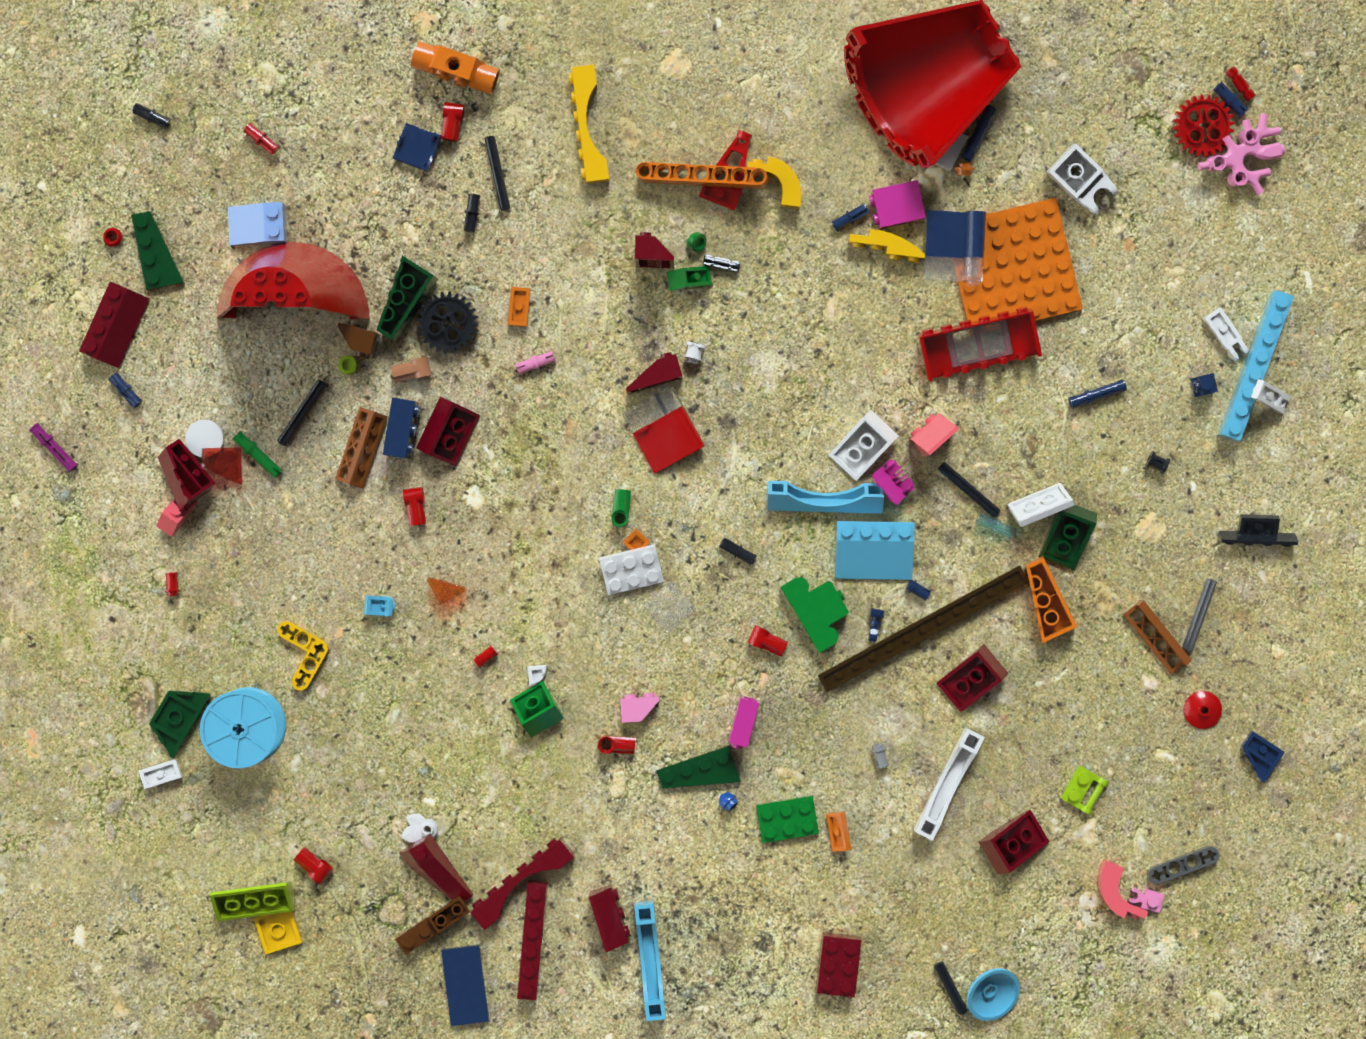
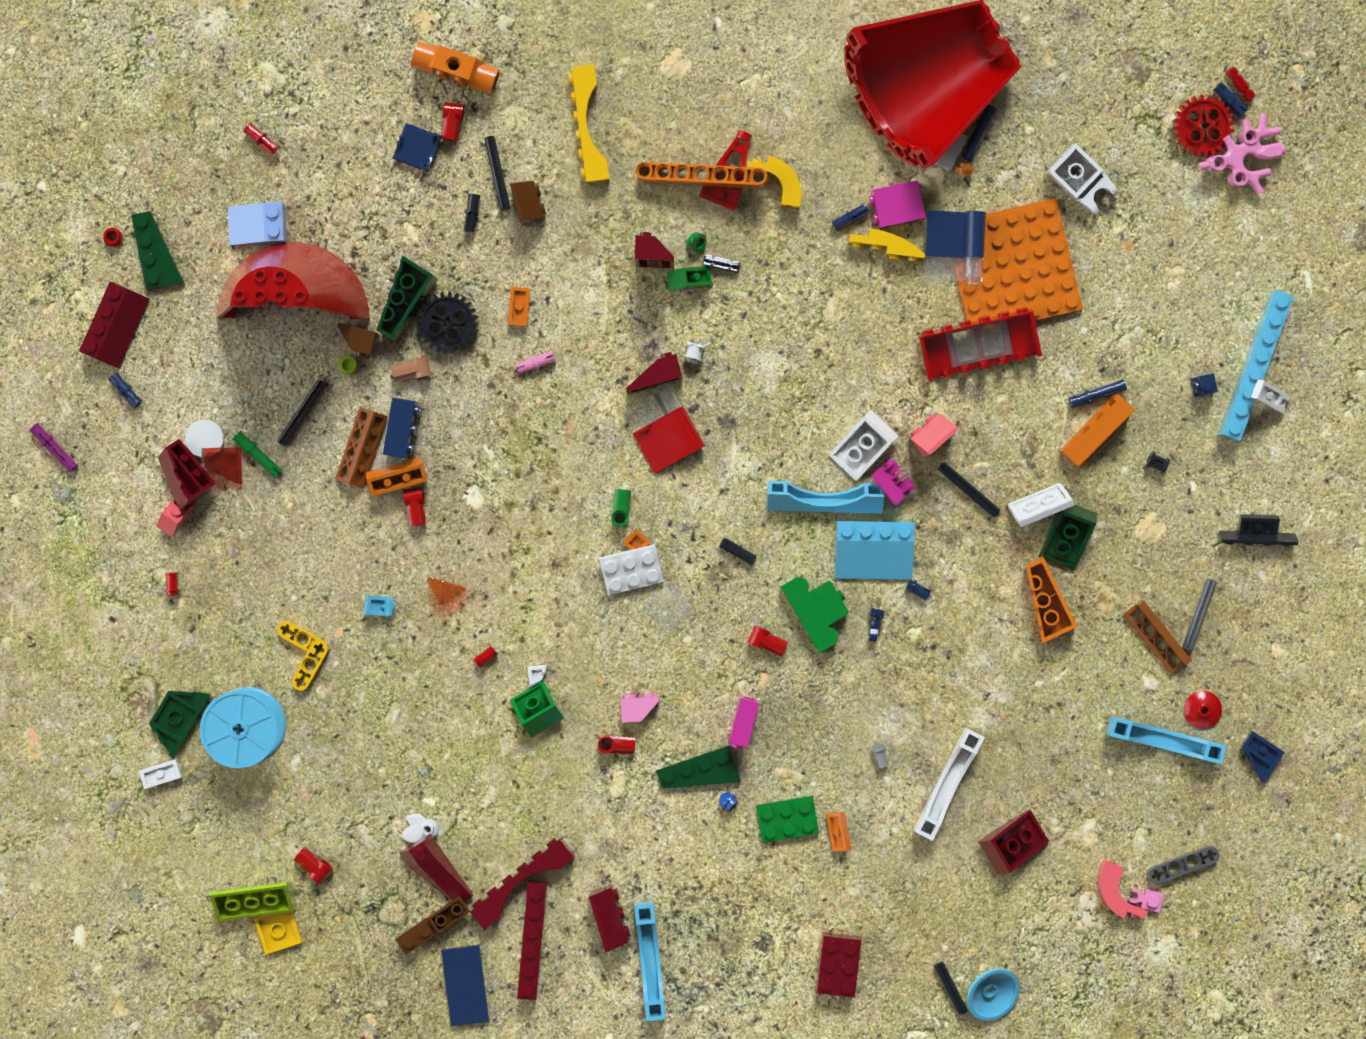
black axle [132,103,171,130] -> none
dark red slope [416,396,480,467] -> none
dark brown plate [817,565,1029,692] -> none
dark red slope [936,644,1008,712] -> none
clear light blue pin [976,513,1016,540] -> none
lime plate [1060,765,1109,816] -> none
white hinge [1203,307,1249,361] -> none
none -> orange brick [366,457,428,497]
none -> reddish brown slope [510,181,546,226]
none -> orange wedge [1059,394,1135,467]
none -> medium azure arch [1106,715,1227,764]

